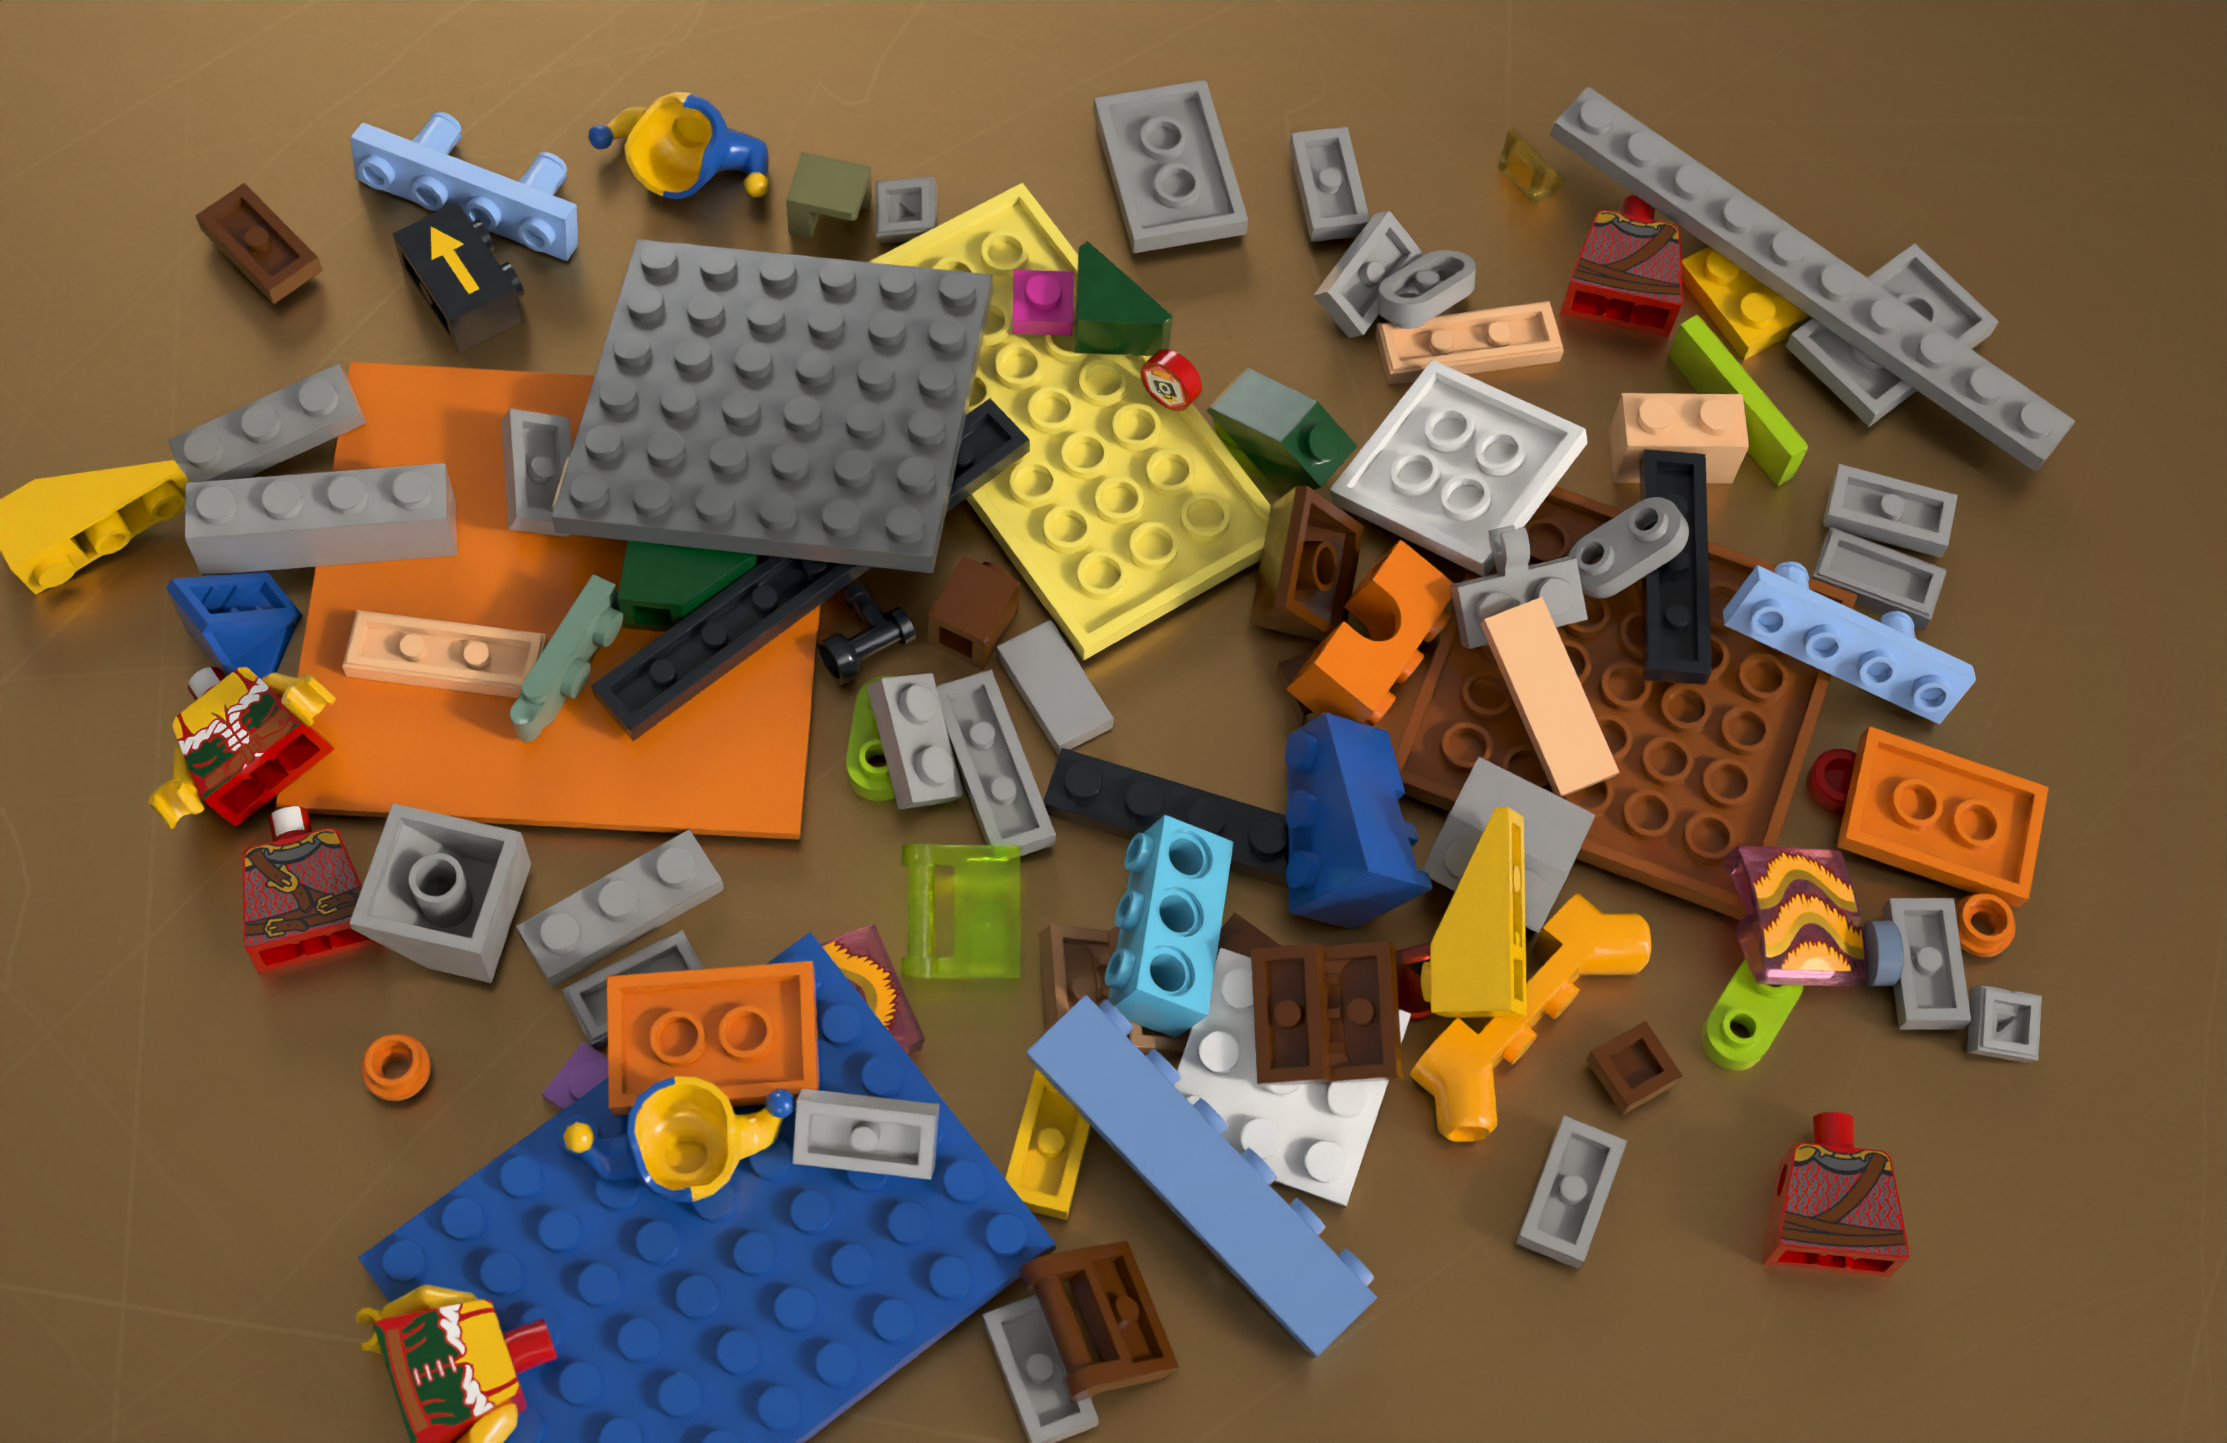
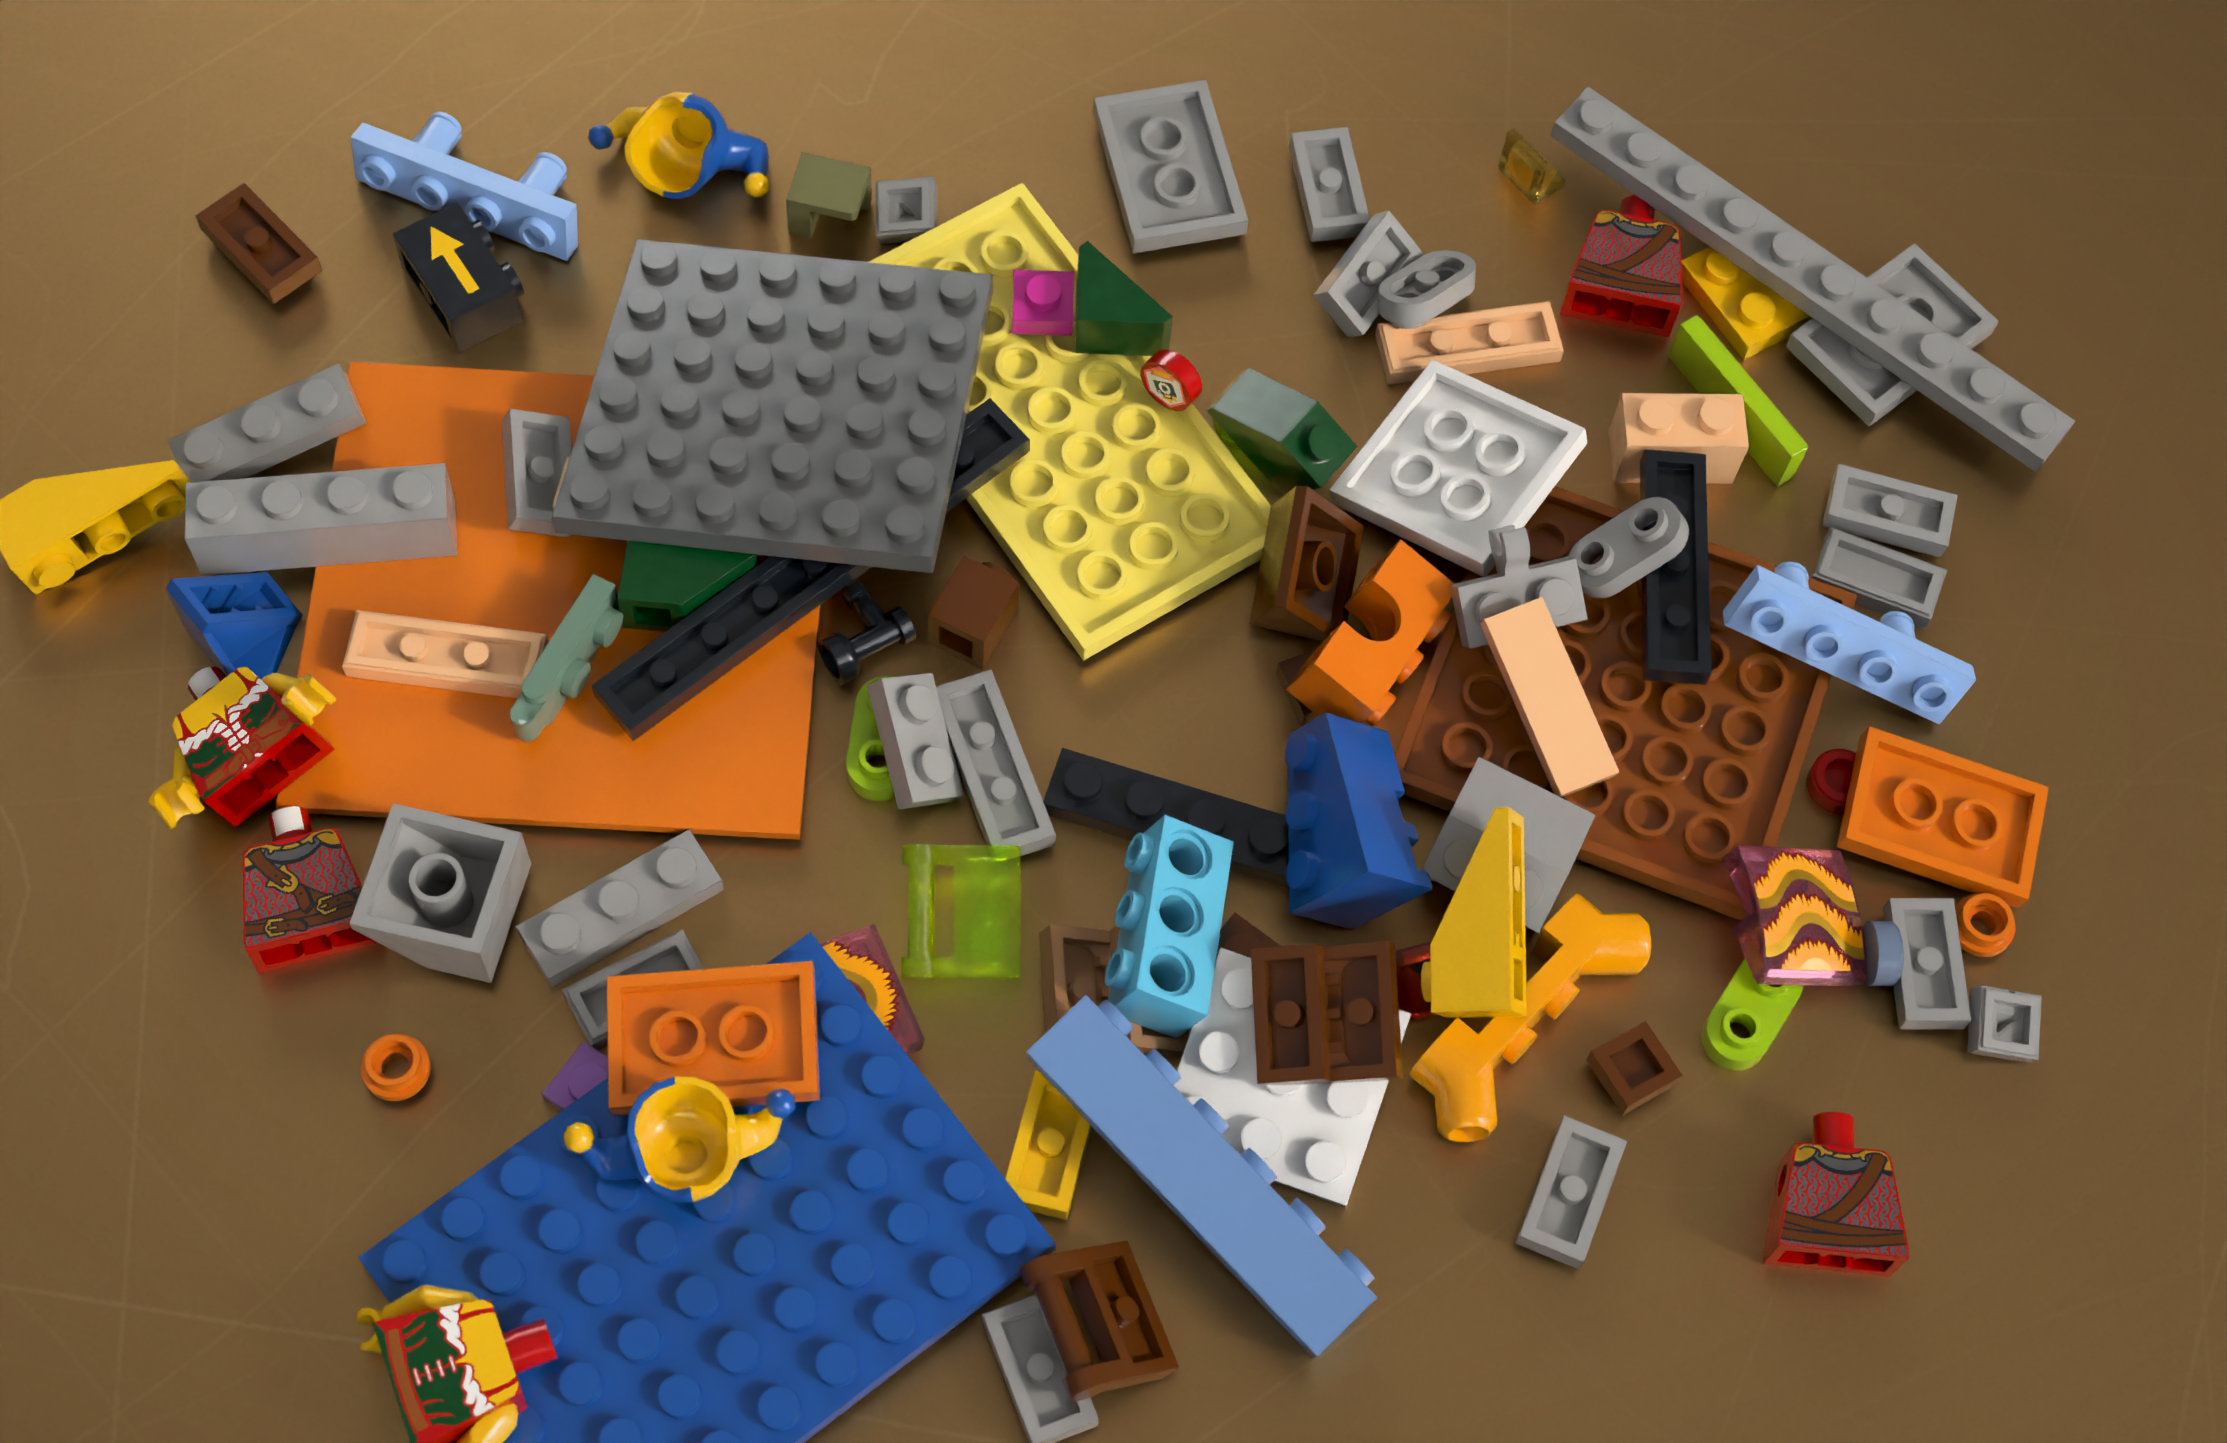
light grey plate [793,1089,940,1180] -> none
light grey tile [996,620,1114,756] -> none

